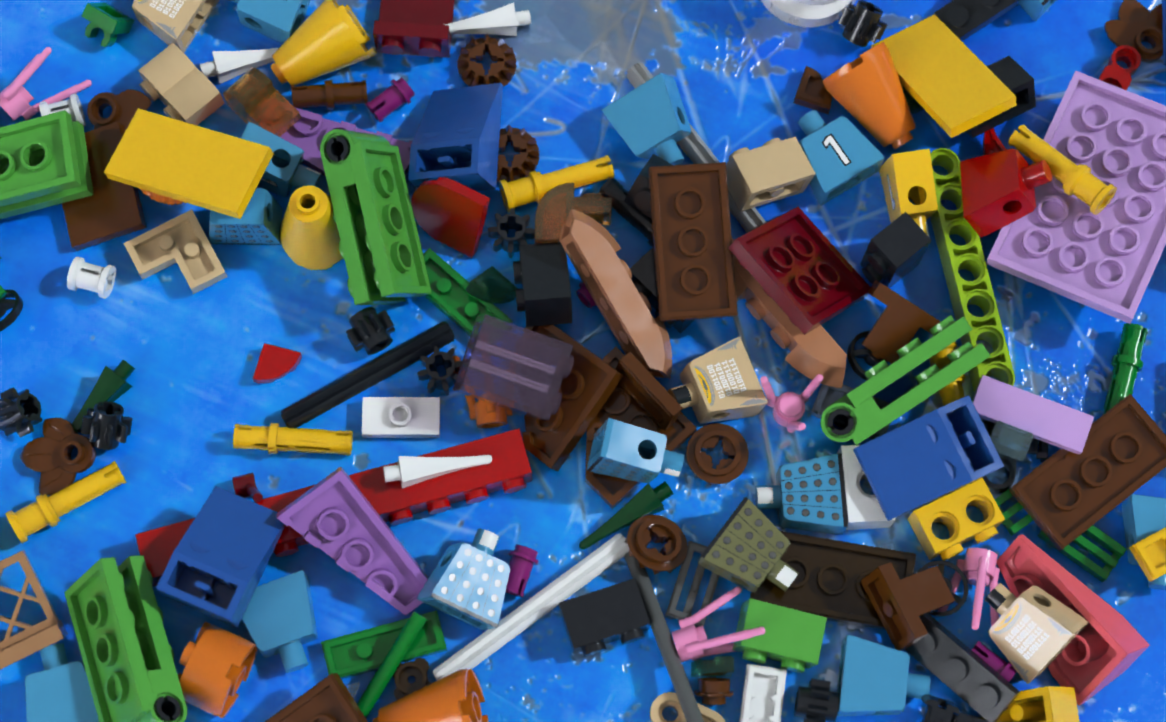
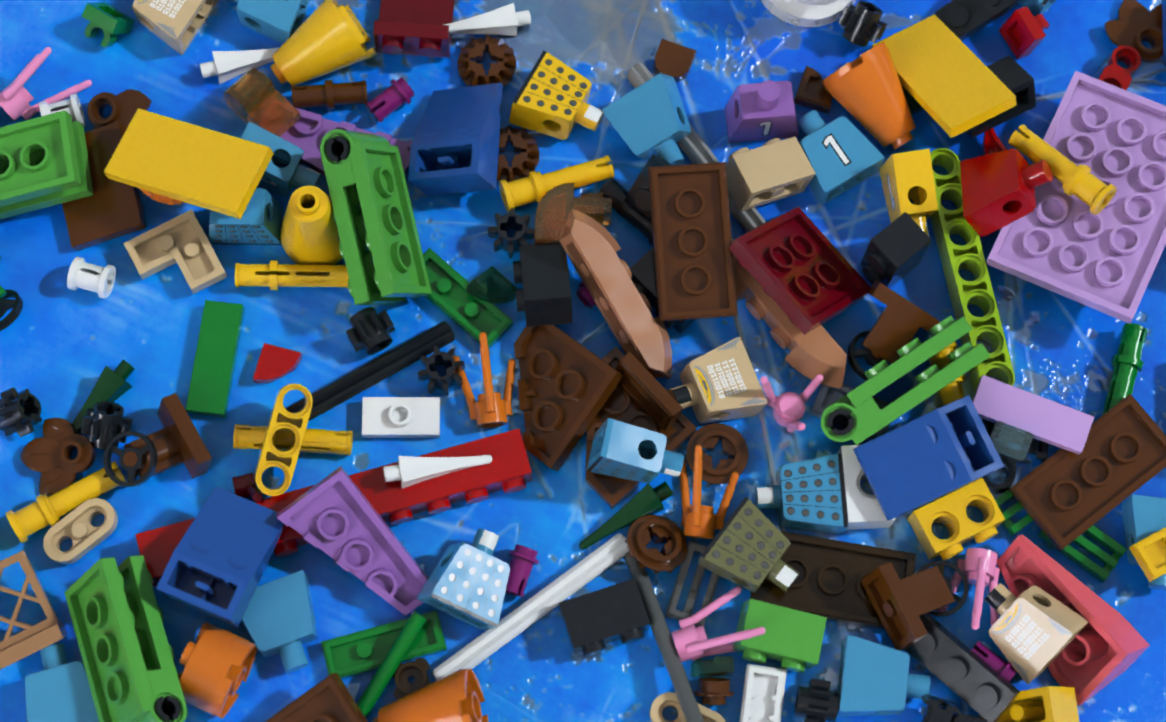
tan brick [138,43,224,125] -> none
red tile [411,177,490,258] -> none
clear purple brick [453,314,574,420] -> none
none -> tan plate [43,498,118,565]
none -> reddish brown piece [103,393,212,487]
none -> green tile [186,300,245,418]
none -> yellow pin [235,260,349,290]
none -> yellow beam [254,383,313,496]
none -> yellow torso [509,50,604,140]
none -> reddish brown tile [654,39,697,82]
none -> orange plant [679,445,739,539]
none -> medium lavender torso [724,80,799,143]
none -> red tile [999,6,1050,59]

